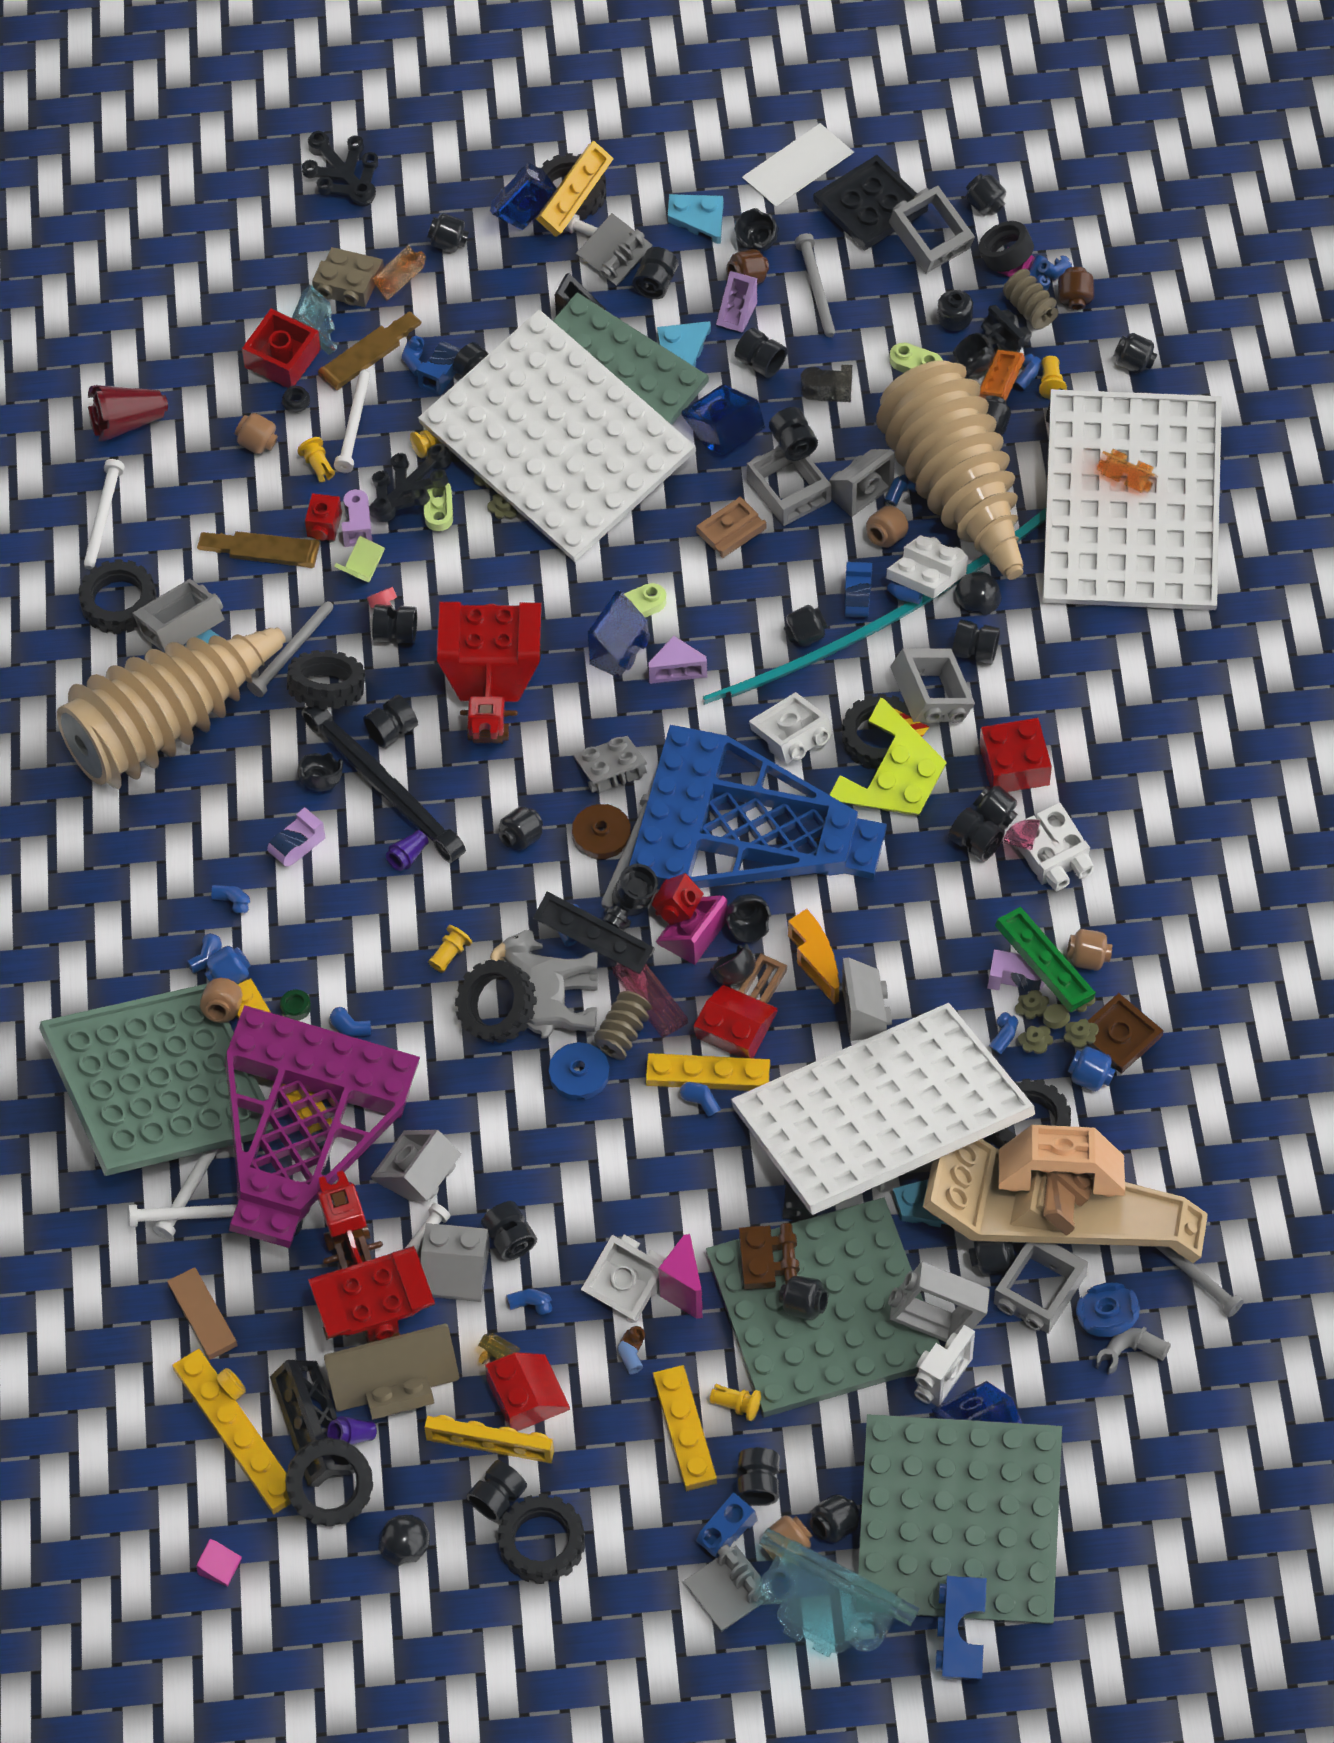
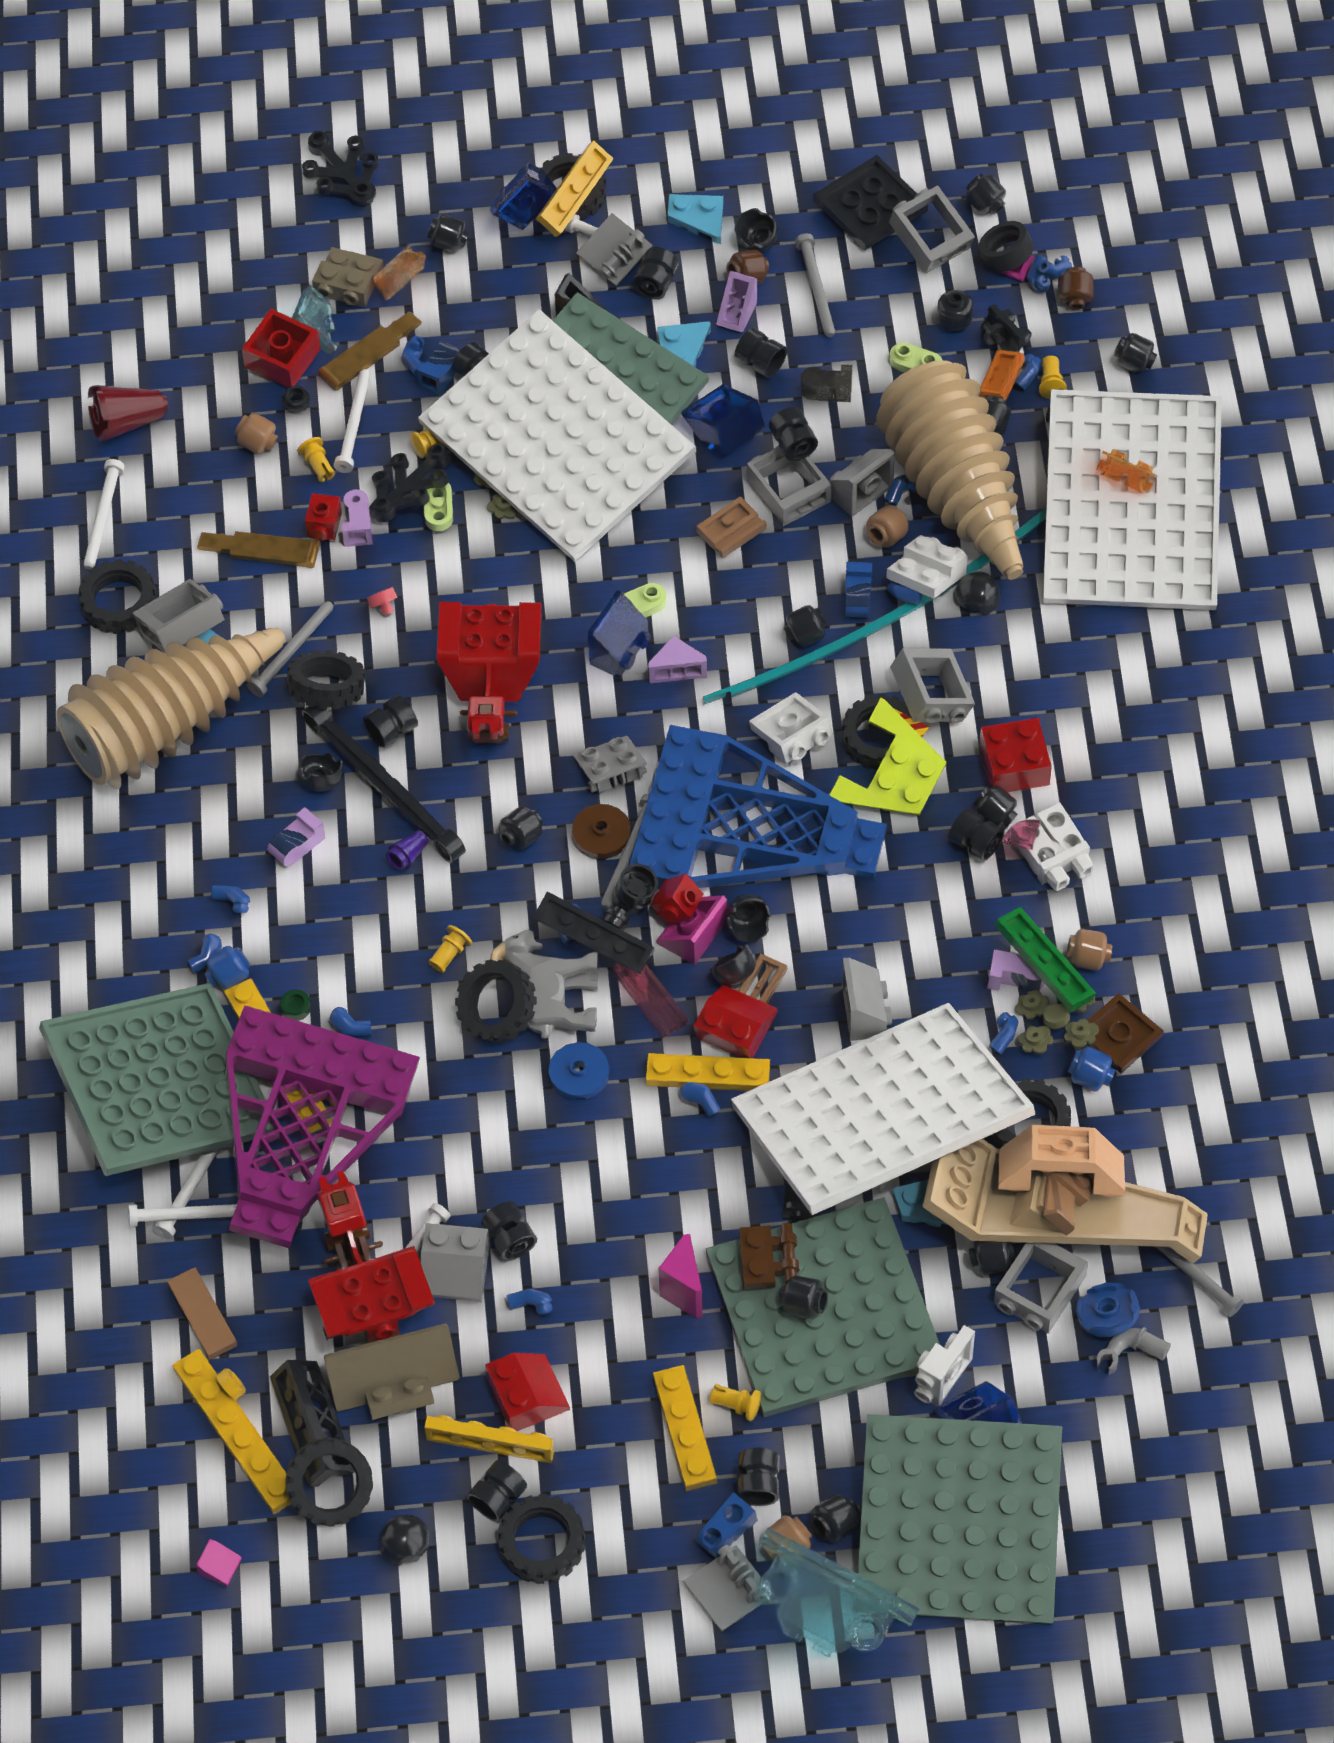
medium nougat head [200,978,243,1023] -> none
dark purple cone [327,1416,377,1445] -> none
yellowish green bracket [334,536,385,583] -> none
light grey slope [371,1130,461,1201] -> none
black wheel [372,604,418,644] -> none
clear yellow tile [478,1333,521,1364] -> none
white plate [581,1234,666,1322] -> none
dark tan piece [594,991,652,1060] -> none
arm [618,1326,645,1374] -> none
white sticker [742,123,854,206] -> none
light orange slope [788,908,839,1004] -> none
light grey window [888,1261,990,1342] -> none
blue arch [936,1576,987,1681] -> none
black wheel [952,619,1000,665] -> none
black hair [953,333,995,377] -> none
dark tan piece [1003,269,1059,330] -> none

